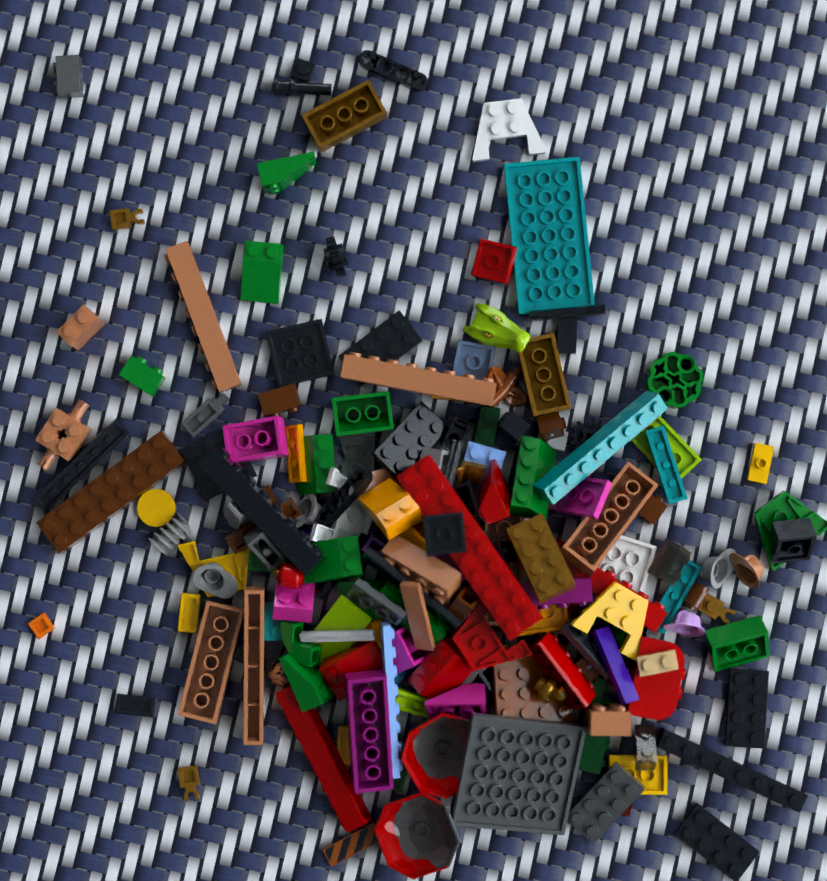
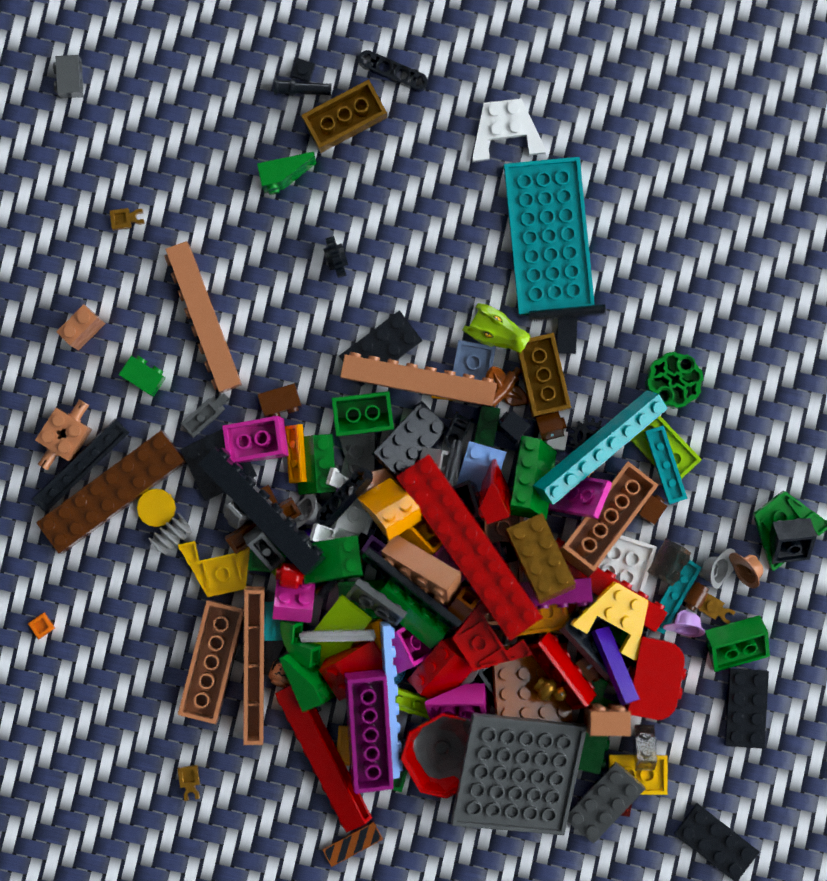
black tile [115,693,156,717] -> none
yellow plate [177,593,201,633] -> none
light grey piece [192,563,238,598] -> none
green slope [241,240,285,304] -> none
black plate [266,319,335,388] -> none
dark grey rock [374,792,461,879] -> none
nougat tile [400,581,436,651] -> none
black plate [423,512,467,556] -> none
pearl gold bracket [455,460,485,485] -> none
red tile [471,238,518,285] -> none
tan plate [635,649,679,677] -> none
black brick [654,727,808,813] -> none
yellow plate [747,443,774,484] -> none

